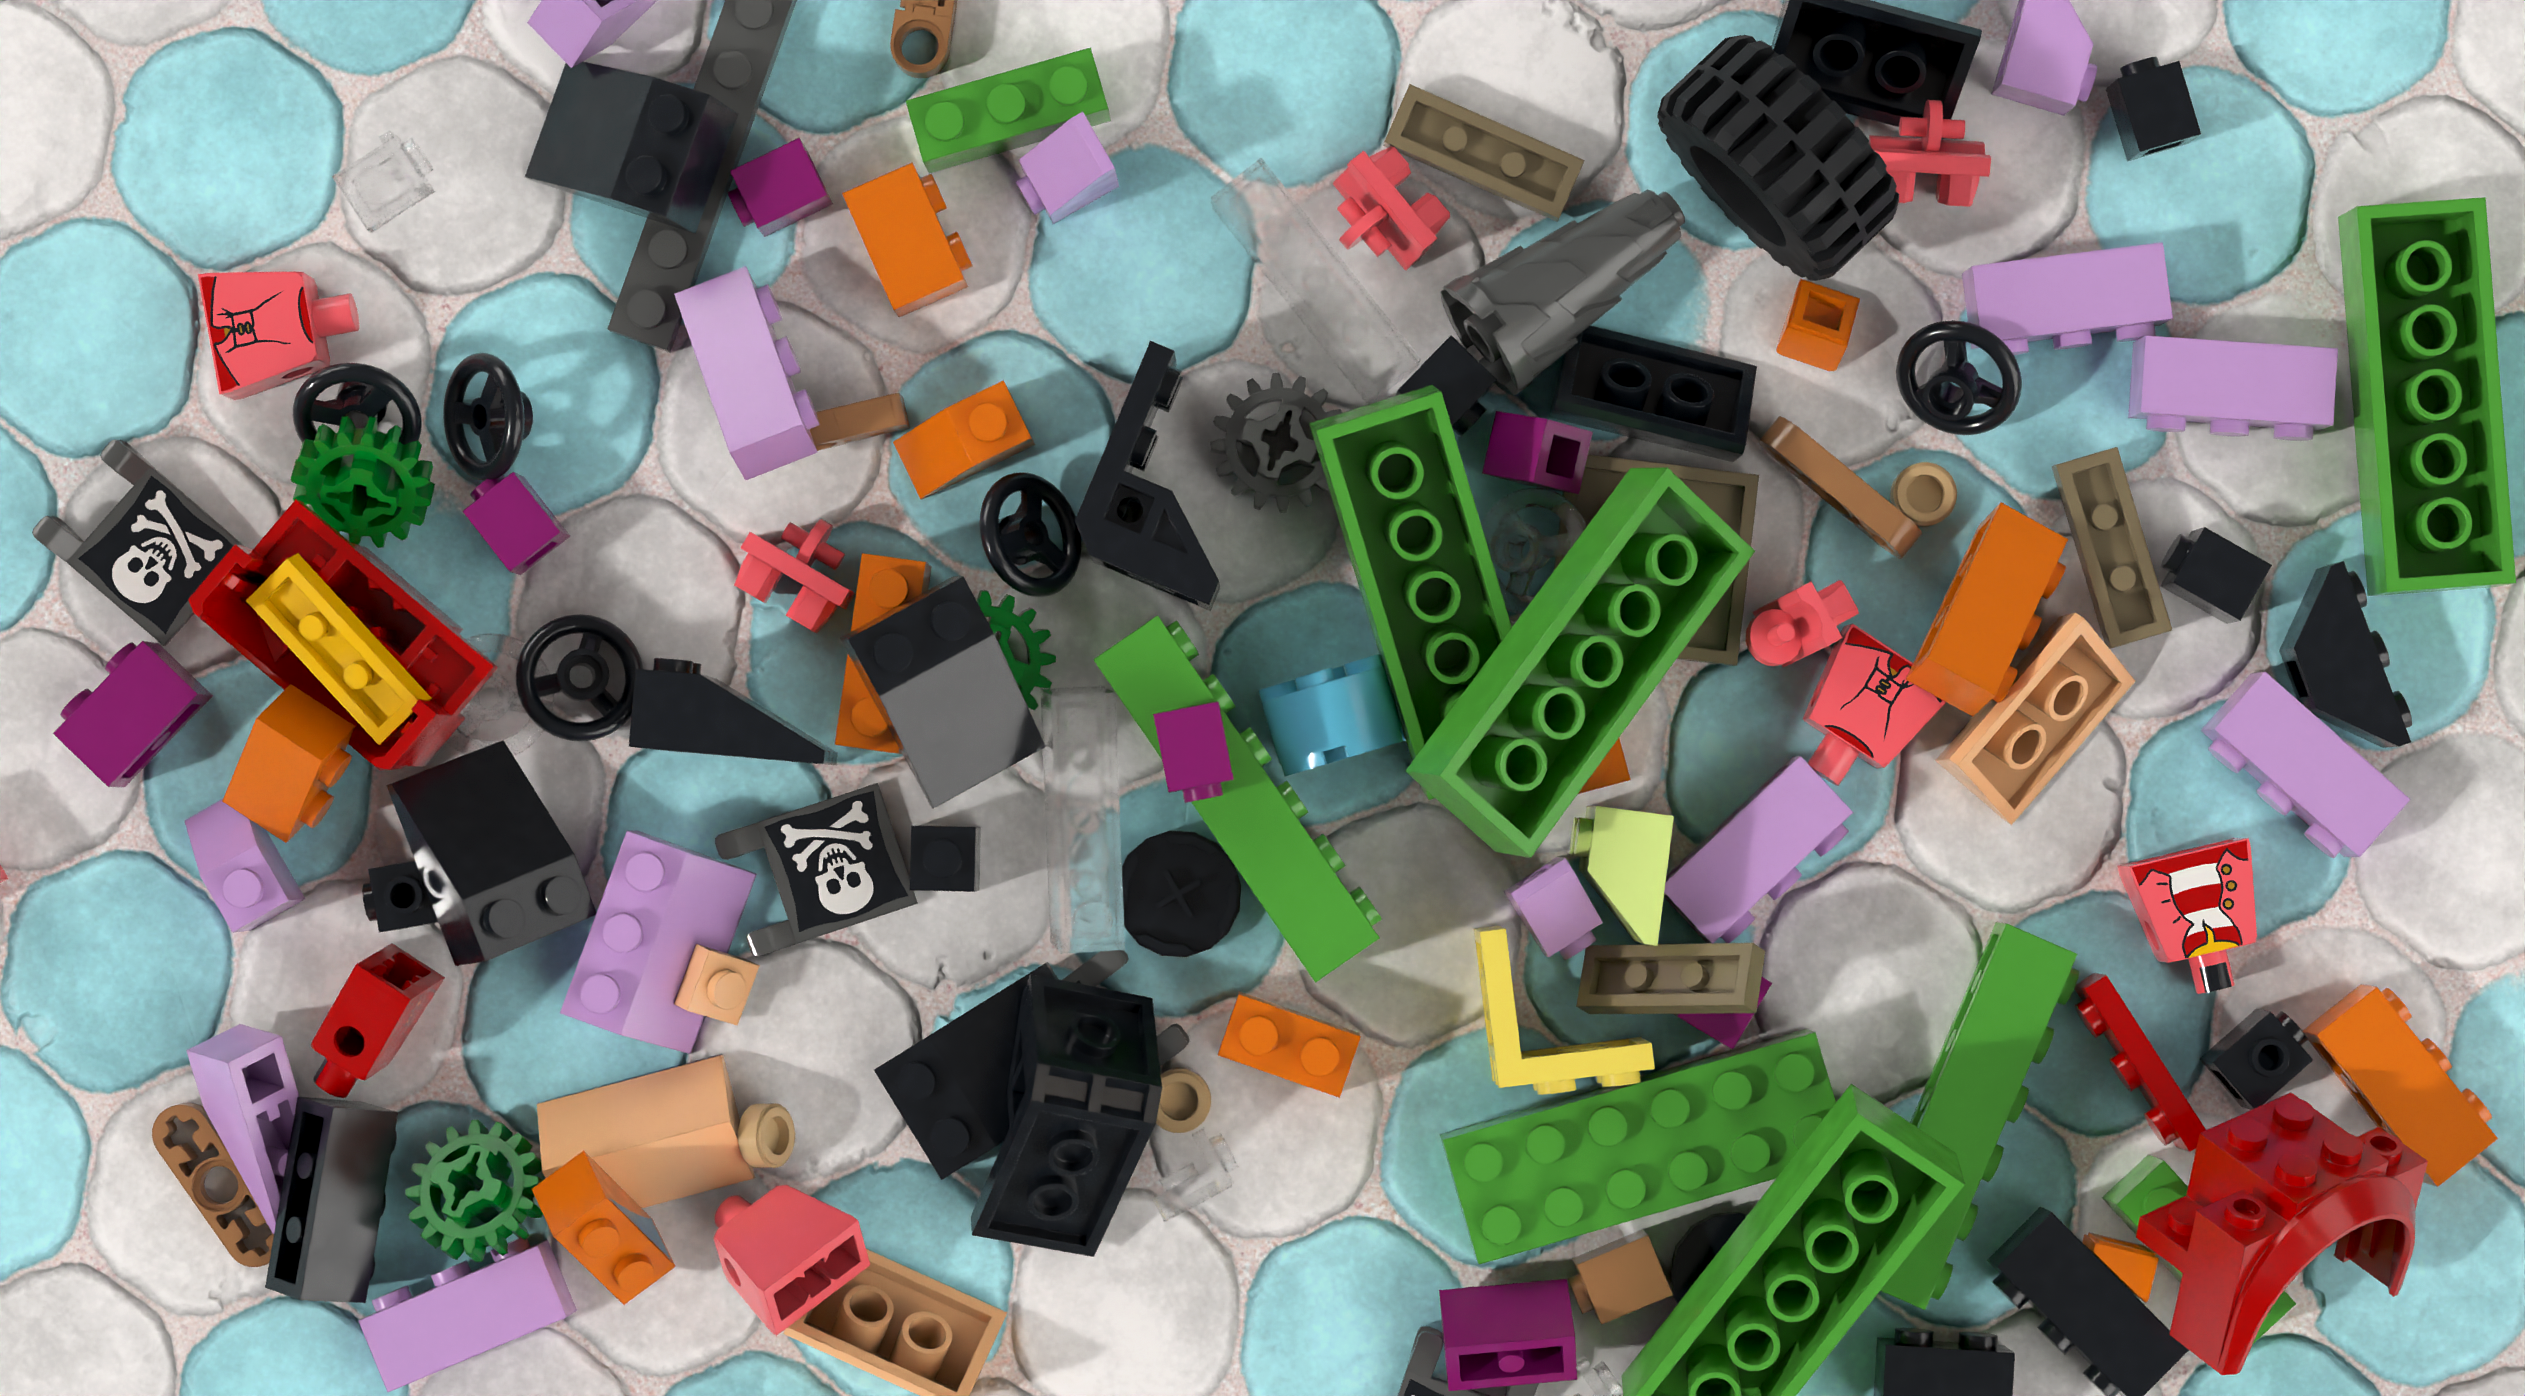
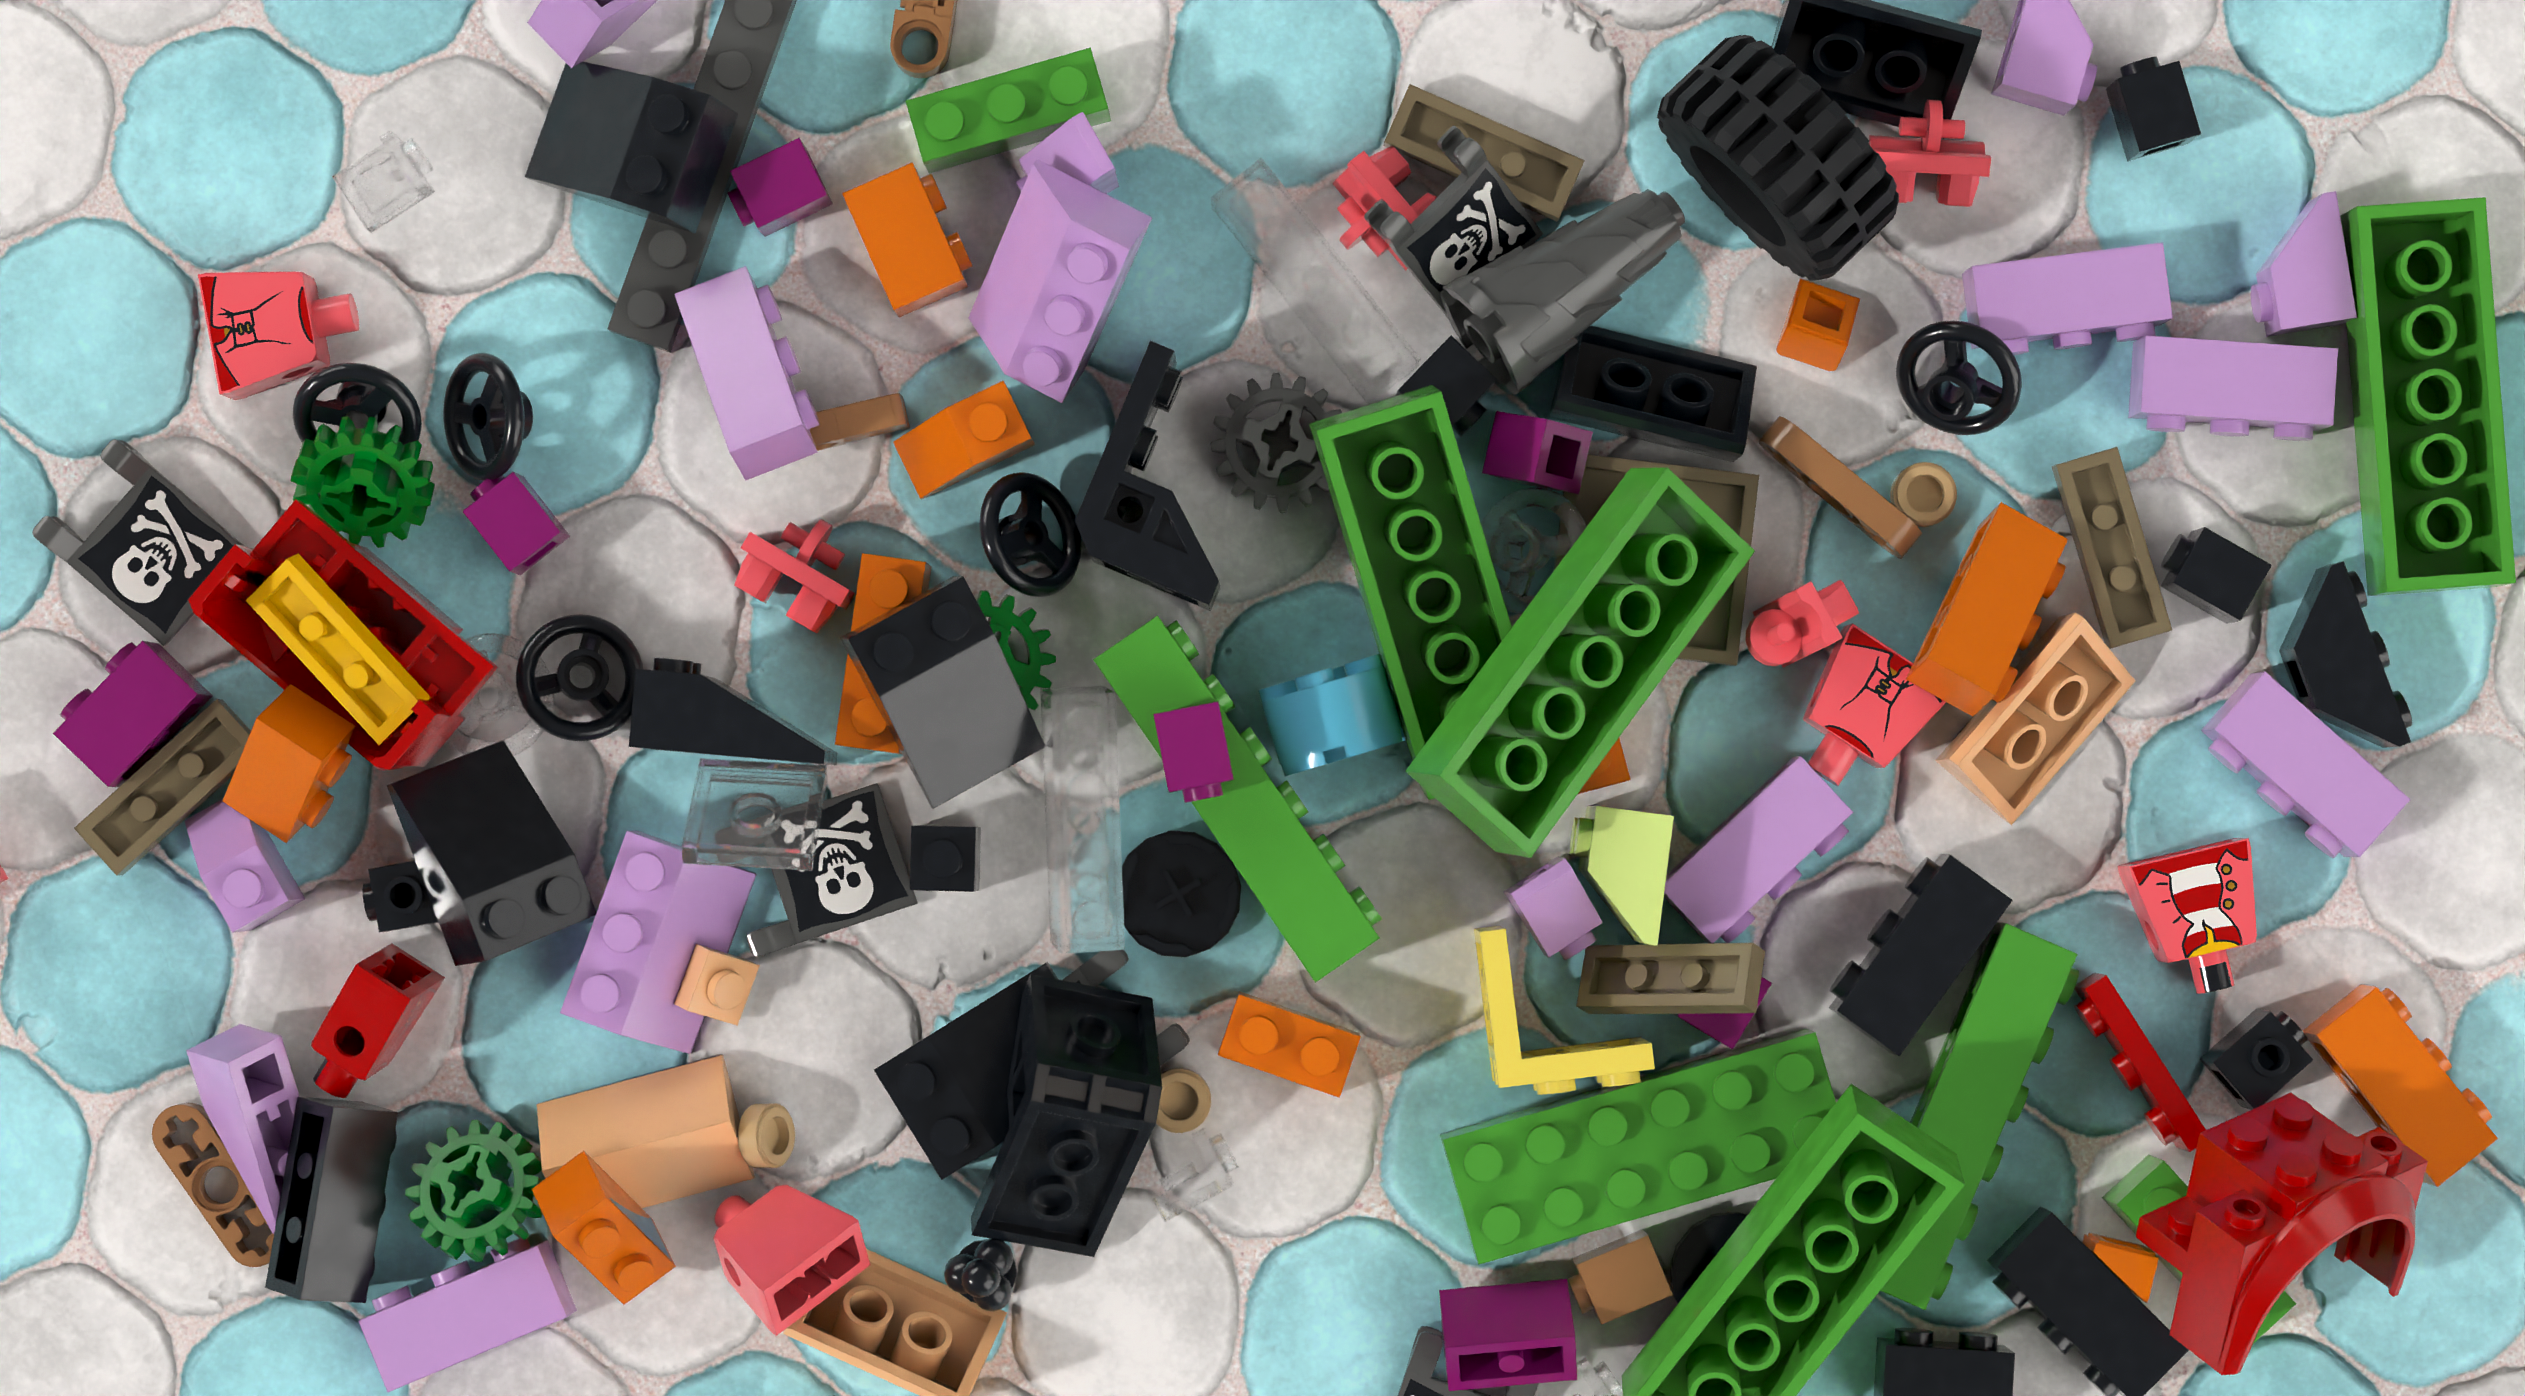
none -> dark tan plate [74,699,251,876]
none -> clear tile [681,758,828,871]
none -> black piece [944,1239,1017,1312]
none -> lavender slope [968,159,1152,403]
none -> flag [1364,126,1543,318]
none -> black brick [1829,854,2013,1056]
none -> lavender slope [2251,191,2357,337]

